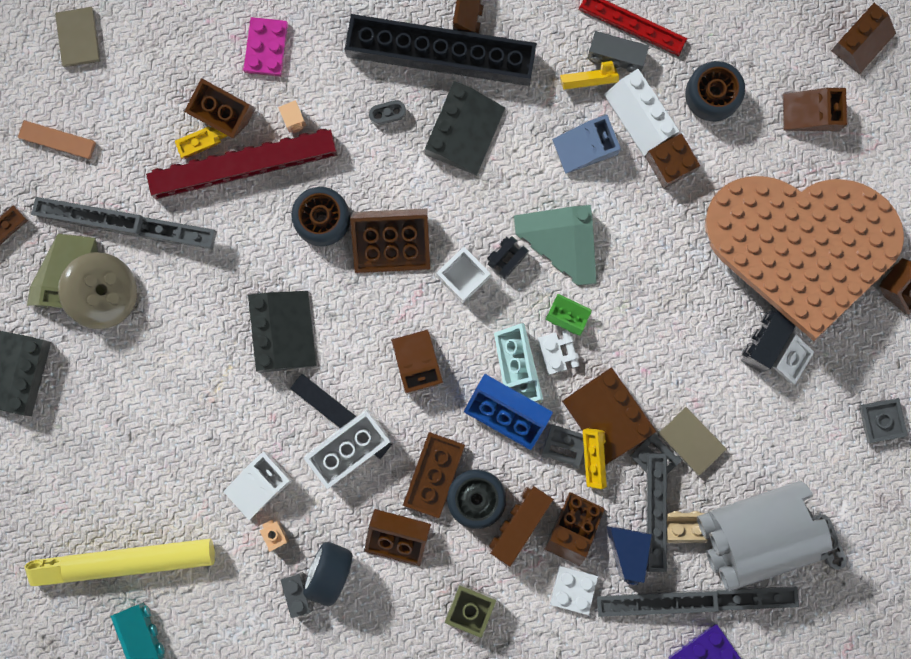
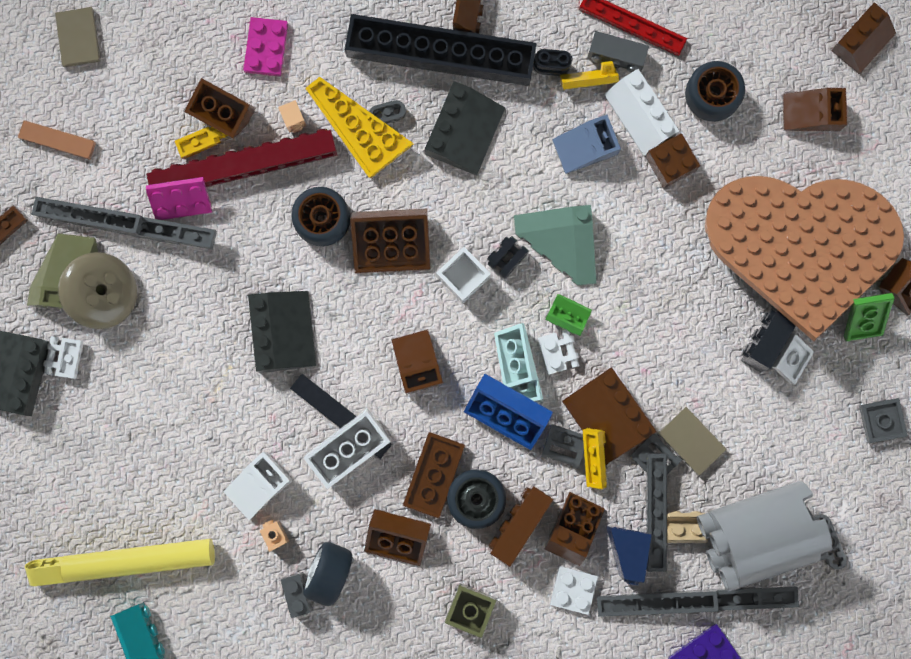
none -> white plate [43,336,83,379]
none -> dark pink plate [145,177,212,220]
none -> yellow wing [305,77,414,178]
none -> black brick [533,49,572,76]
none -> bright green tile [843,293,894,341]

